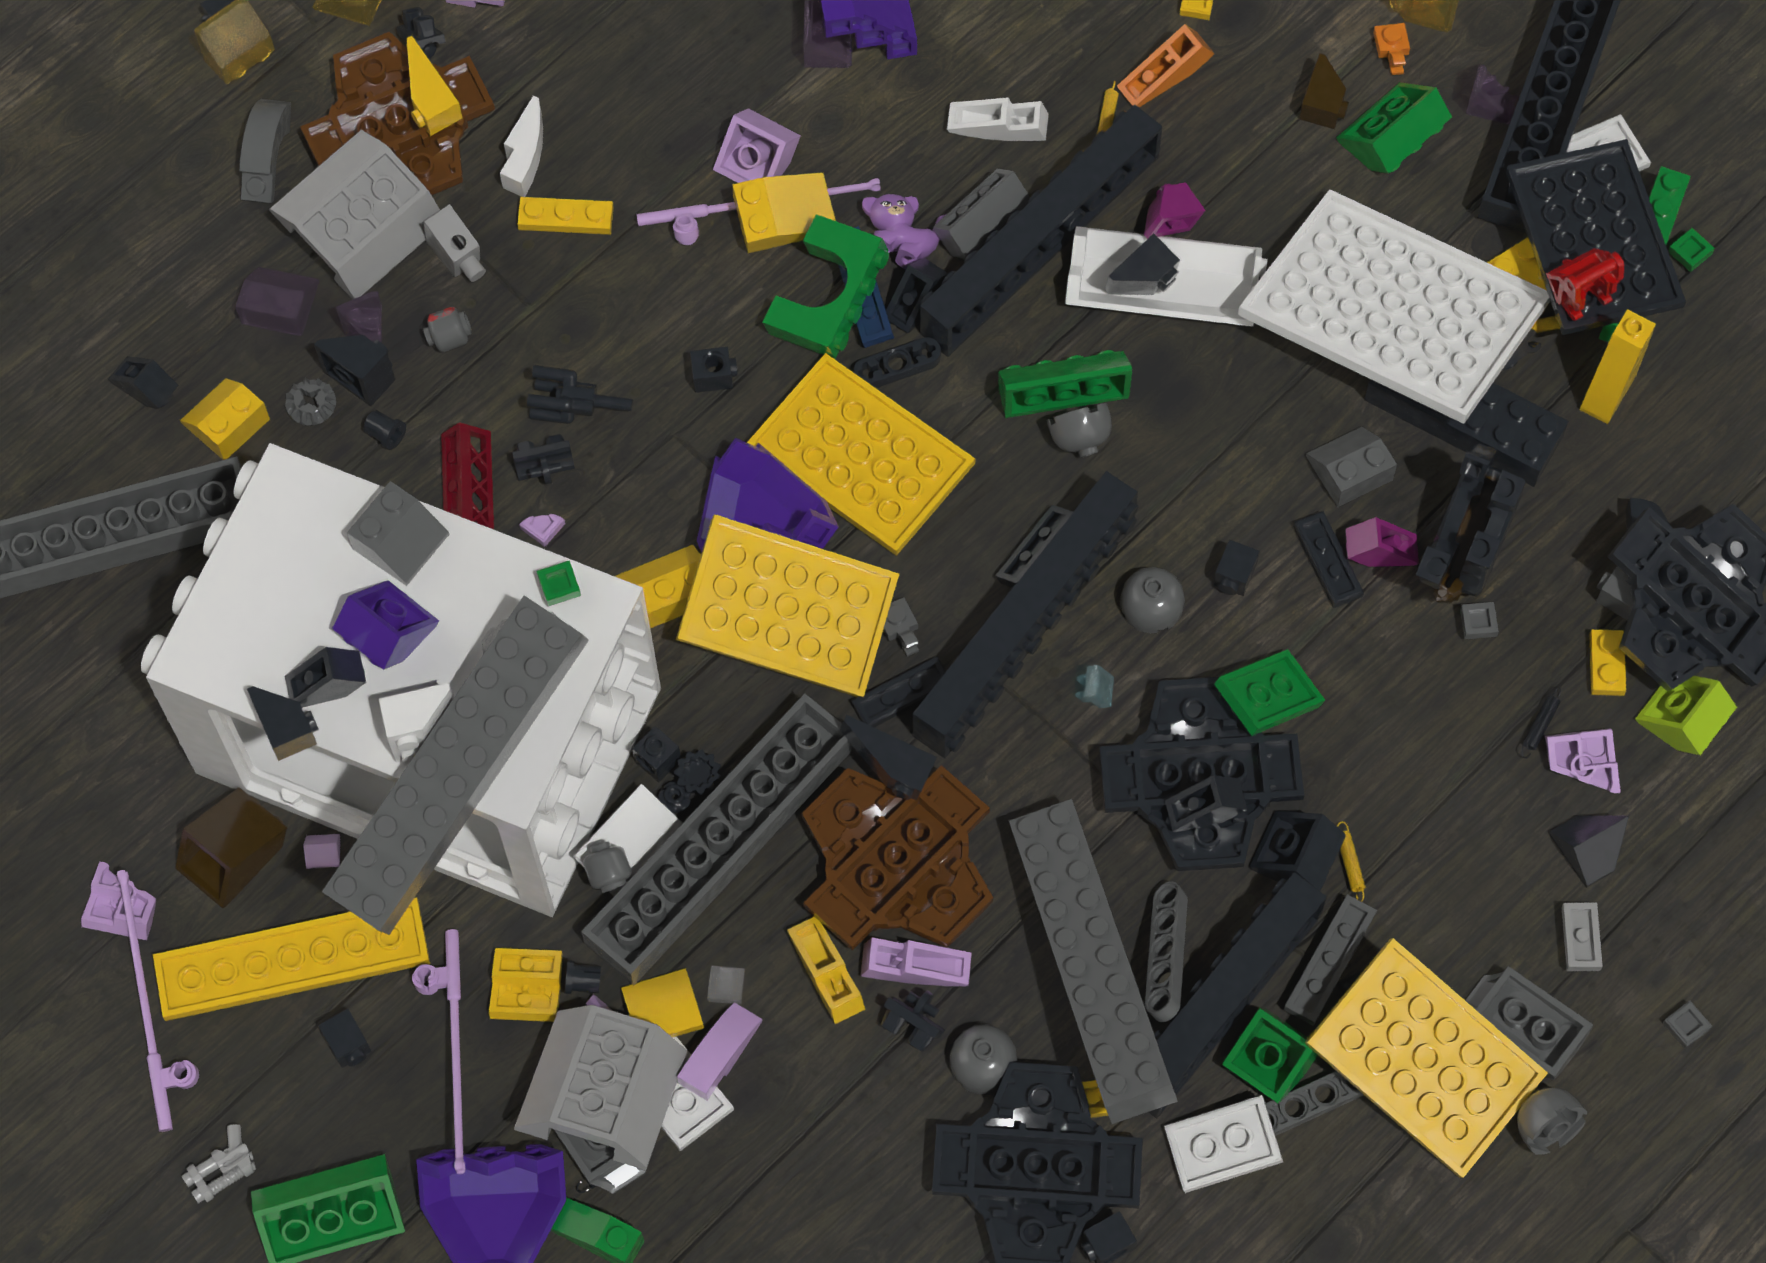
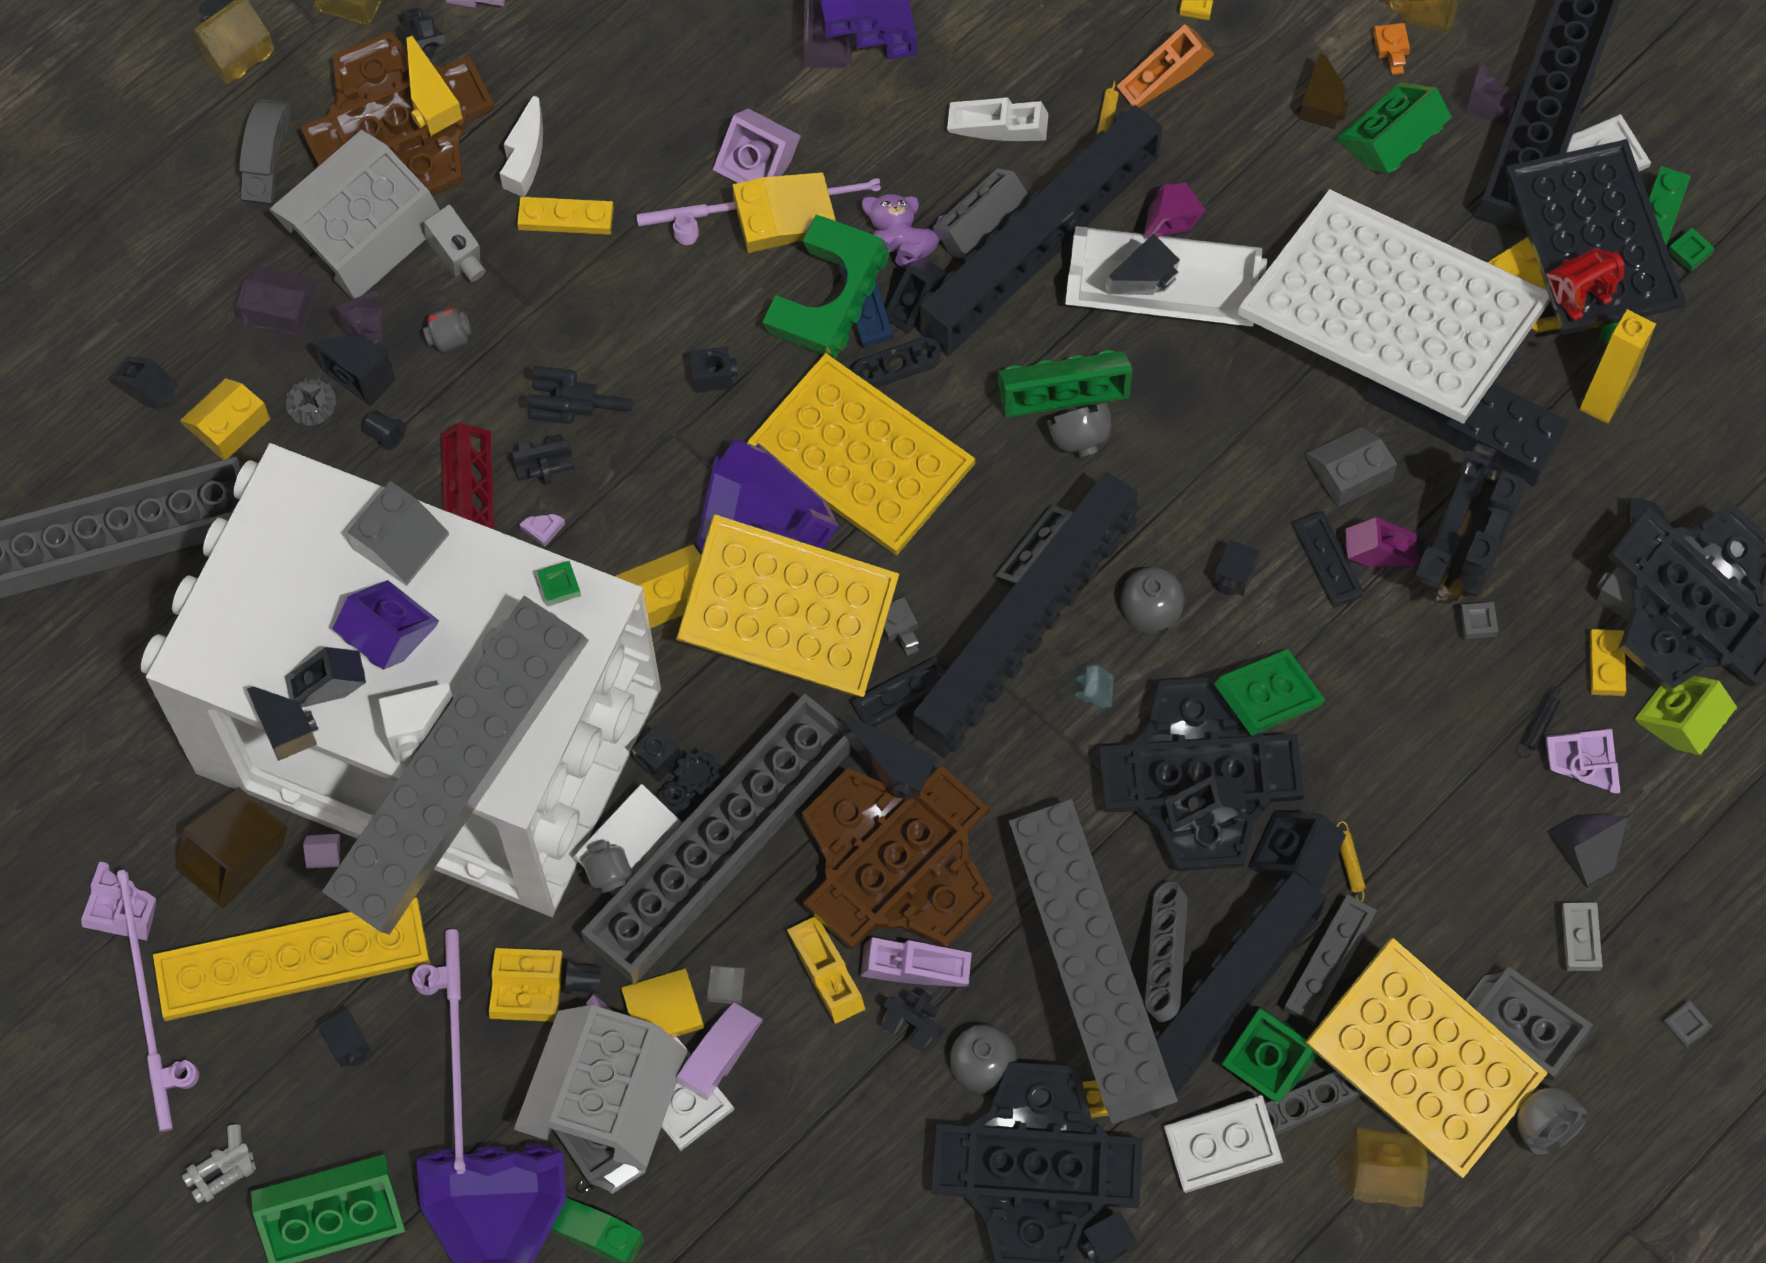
none -> clear yellow slope [1353,1128,1428,1208]

